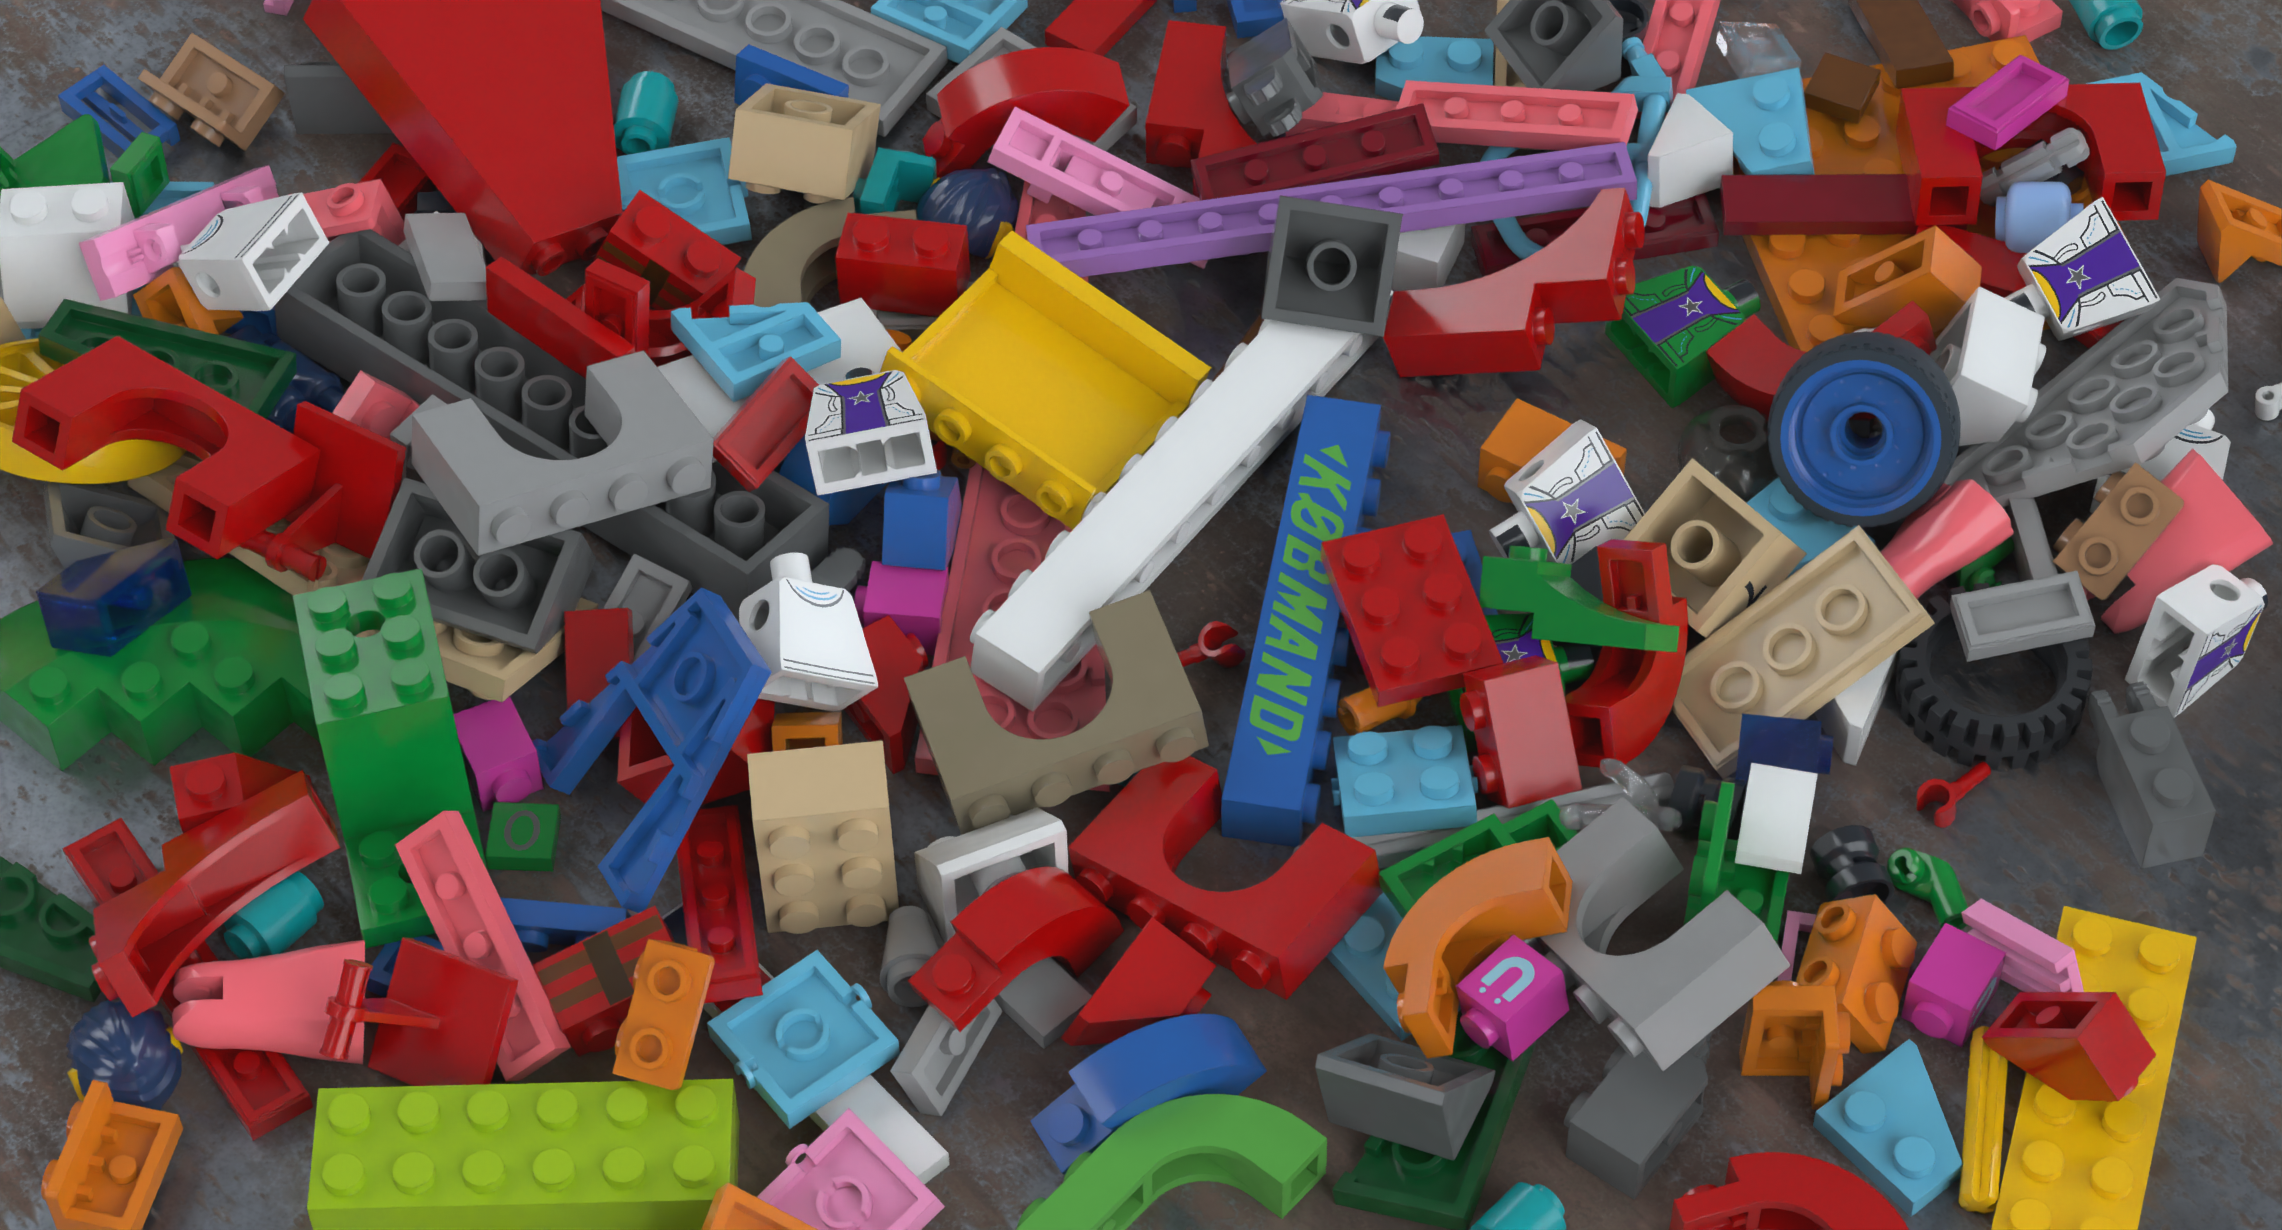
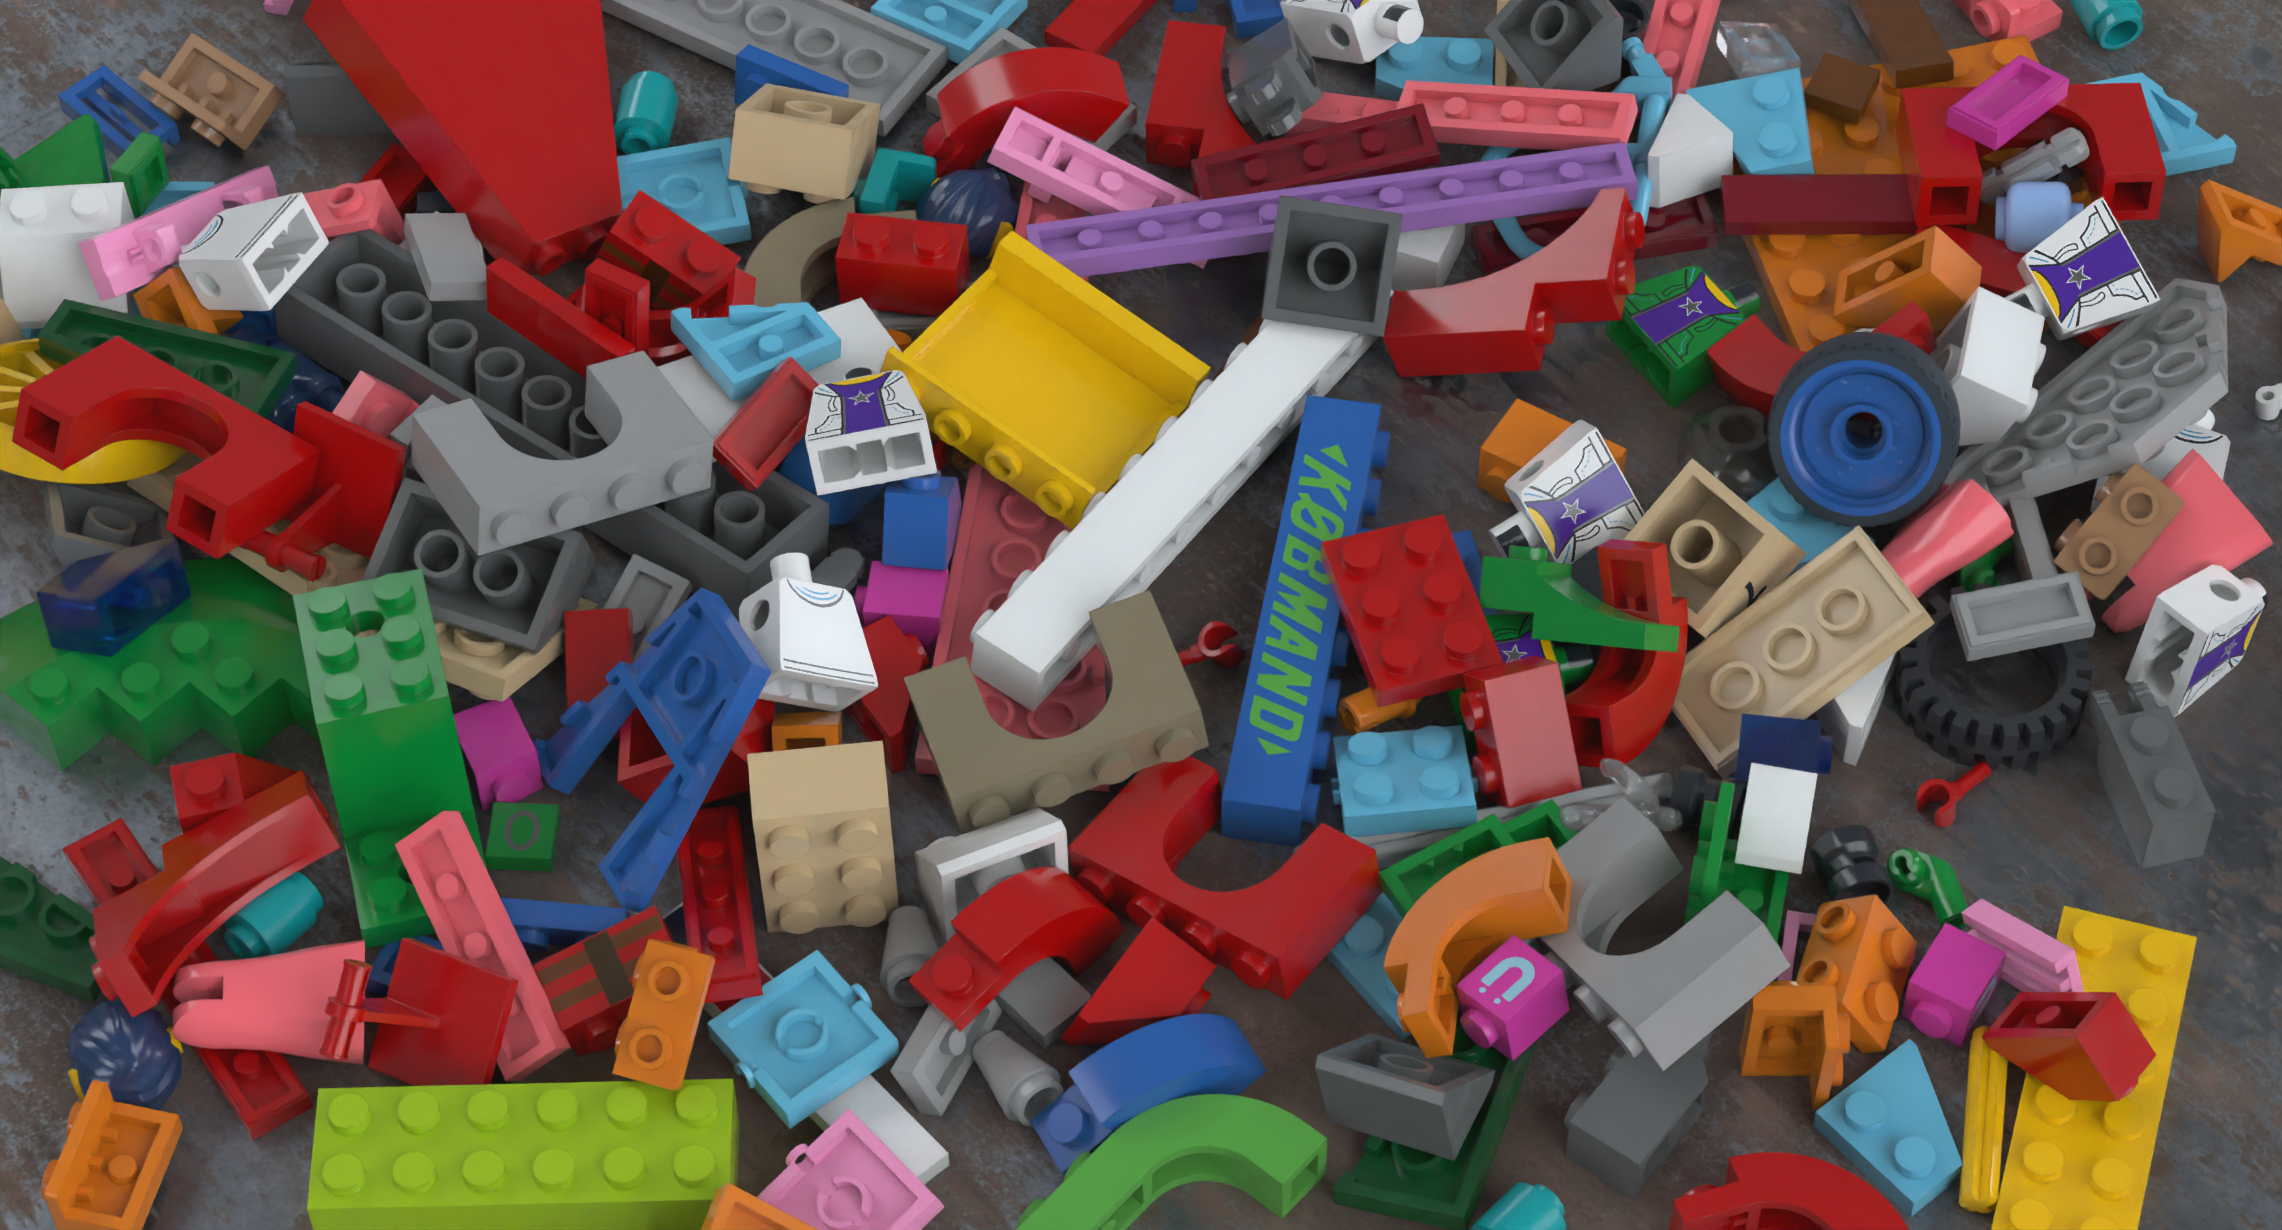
none -> light grey cone [972,1030,1064,1126]

